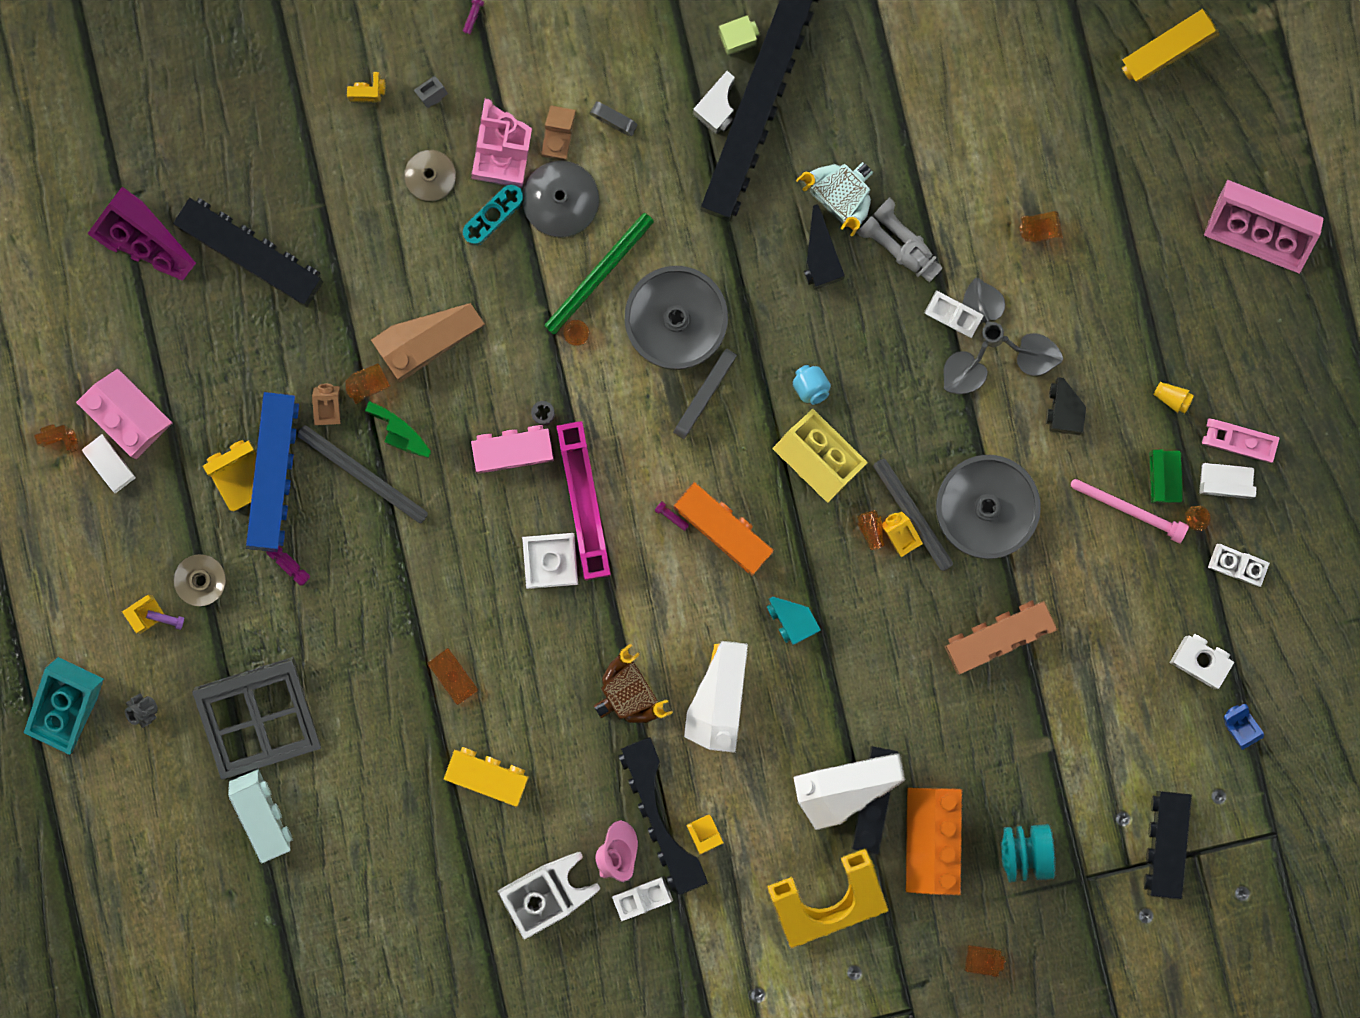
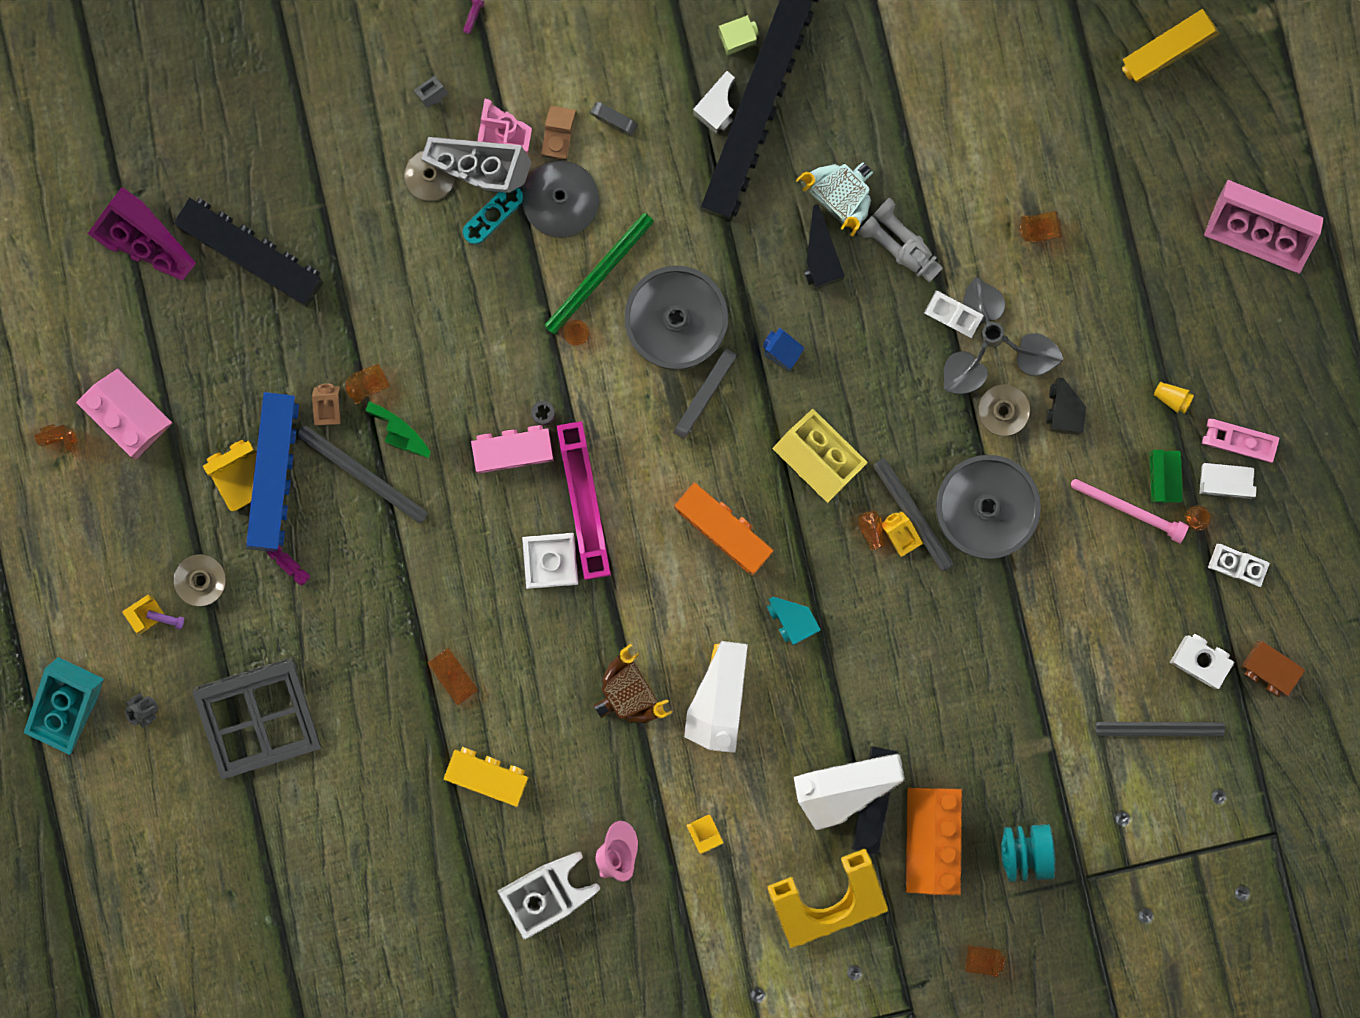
white slope [82,434,136,493] -> none
light aqua wedge [229,768,293,863] -> none
yellow bracket [347,72,385,102] -> none
medium nougat wedge [371,303,485,383] -> none
white slope [612,876,673,921] -> none
black arch [618,737,708,895] -> none
magenta piece [655,501,689,531] -> none
medium azure head [792,365,831,405] -> none
nougat wedge [944,600,1057,675] -> none
black brick [1144,791,1192,899] -> none
blue bracket [1224,704,1264,750] -> none
none -> light grey wedge [421,137,531,193]
none -> blue slope [763,328,804,372]
none -> dark tan dish [978,384,1030,436]
none -> dark grey axle [1095,722,1225,736]
none -> dark orange brick [1241,641,1305,697]

